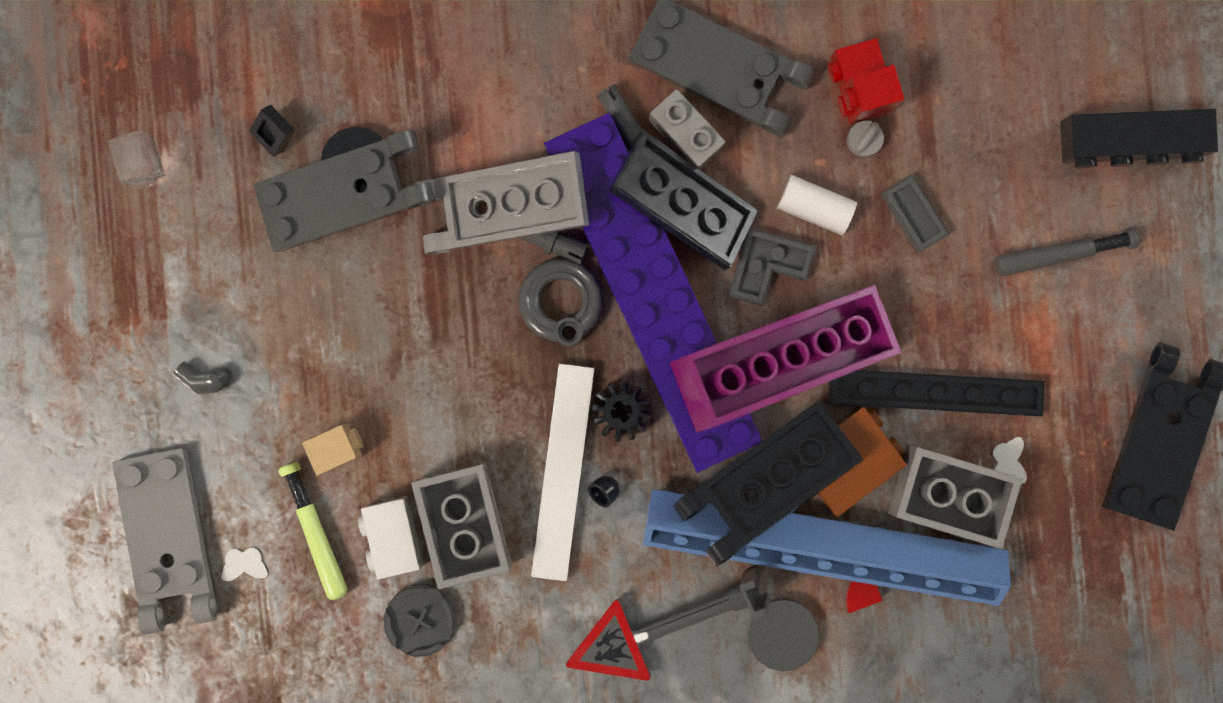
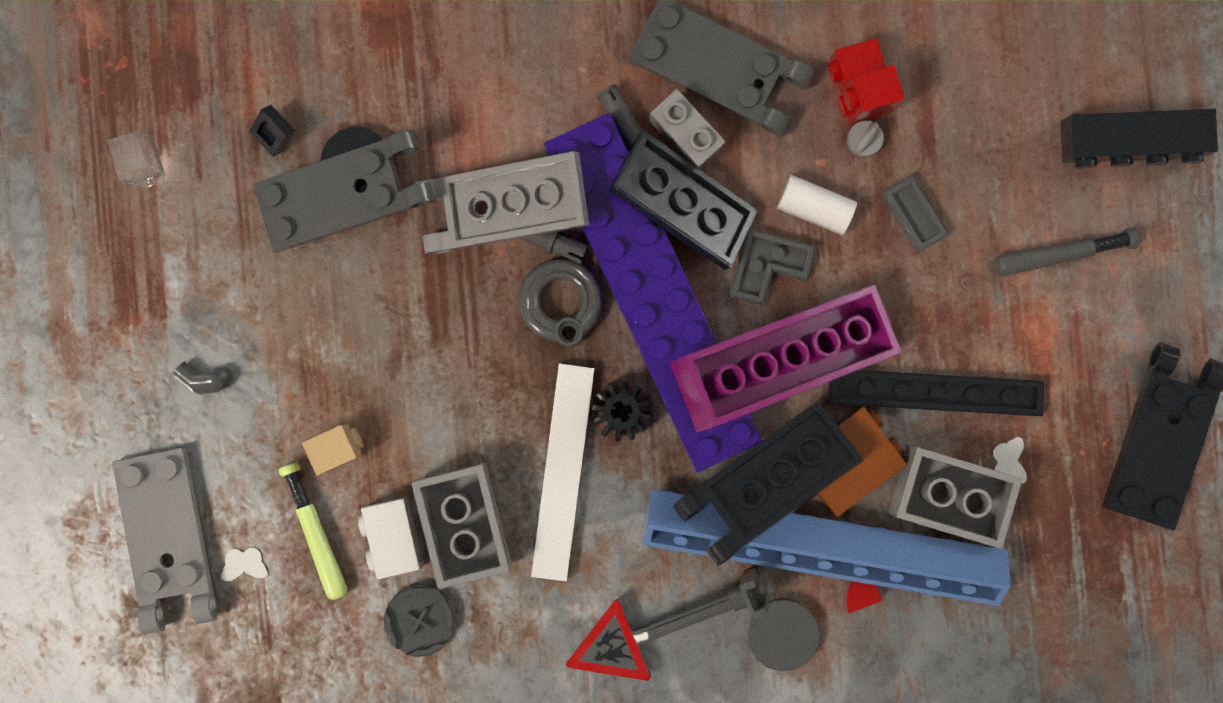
black hinge [588,475,620,508] -> none

